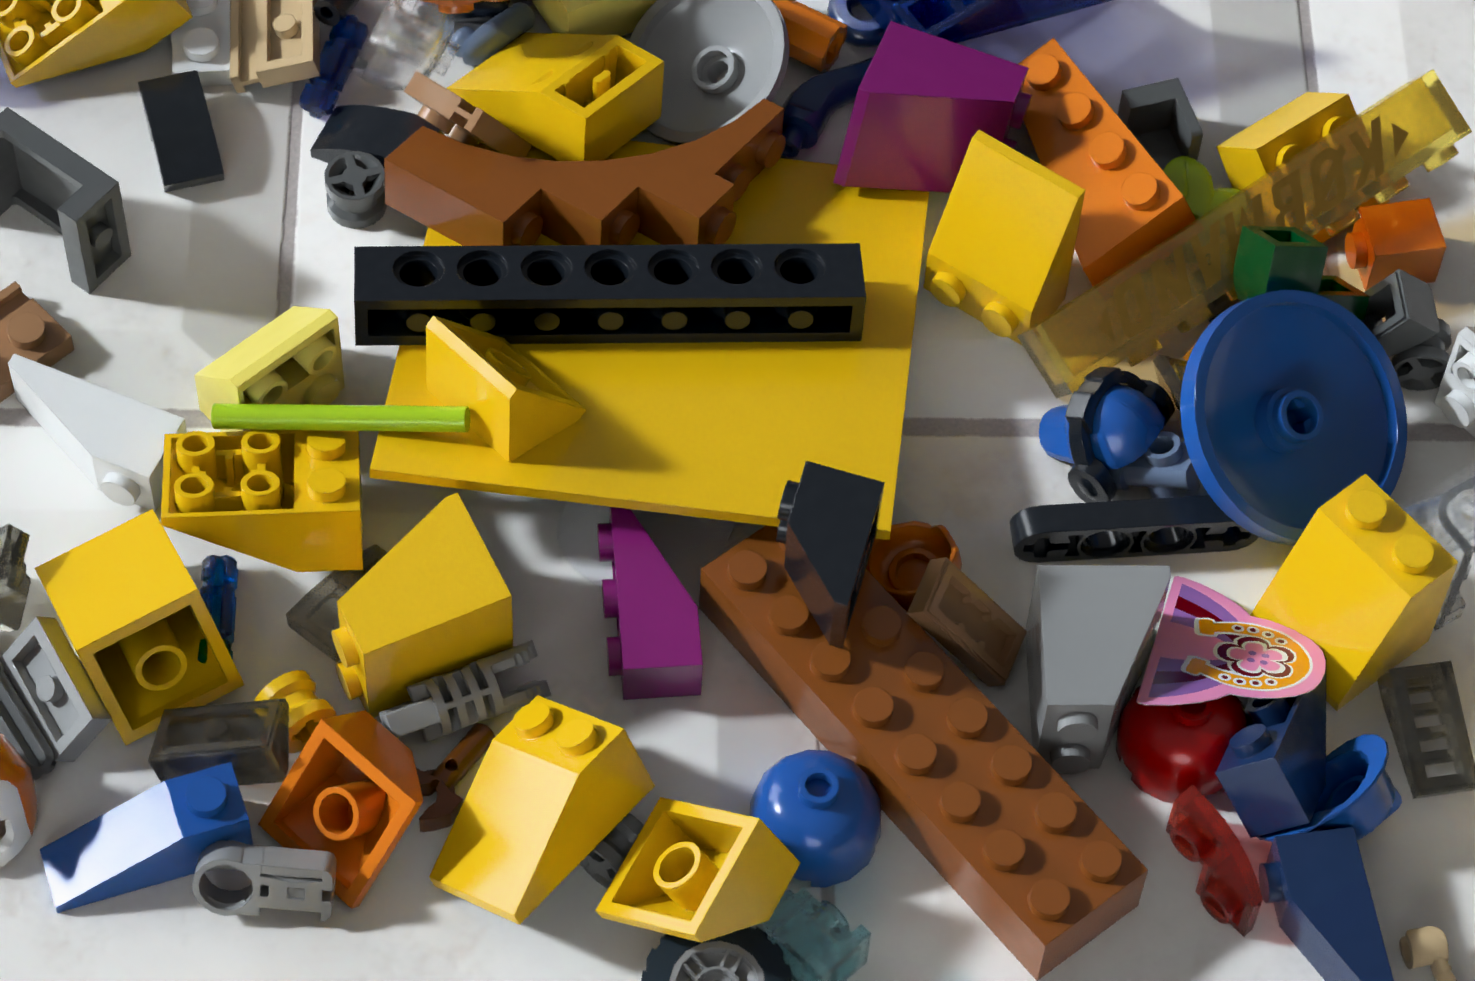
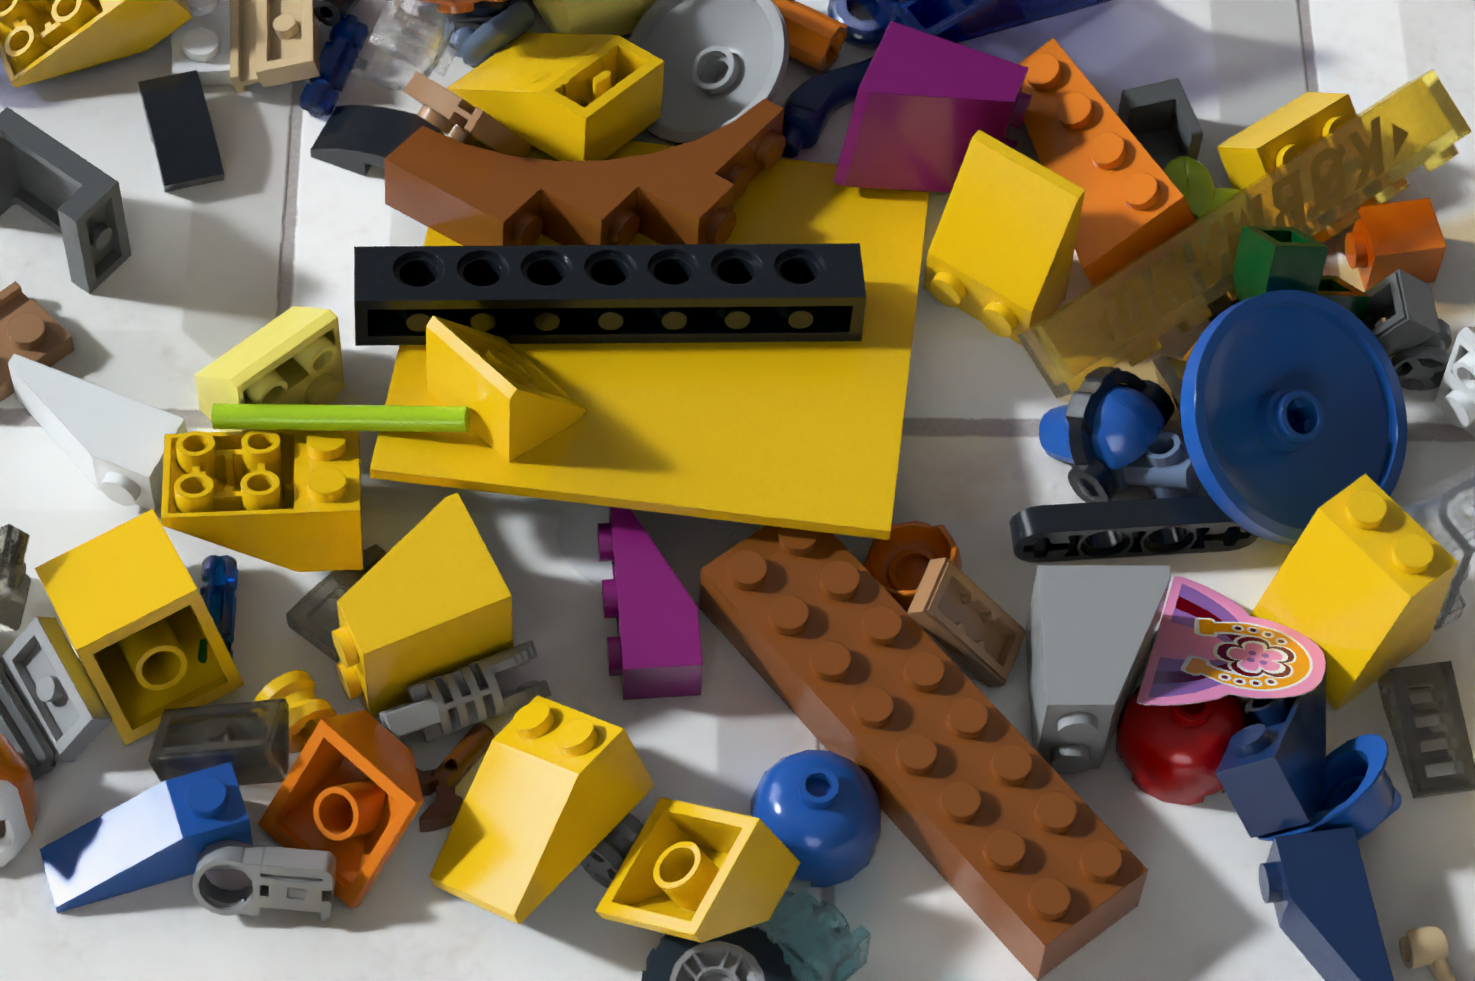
dark grey wheel [324,151,387,229] -> none
black slope [776,461,885,649] -> none
clear red slope [1166,784,1263,937] -> none

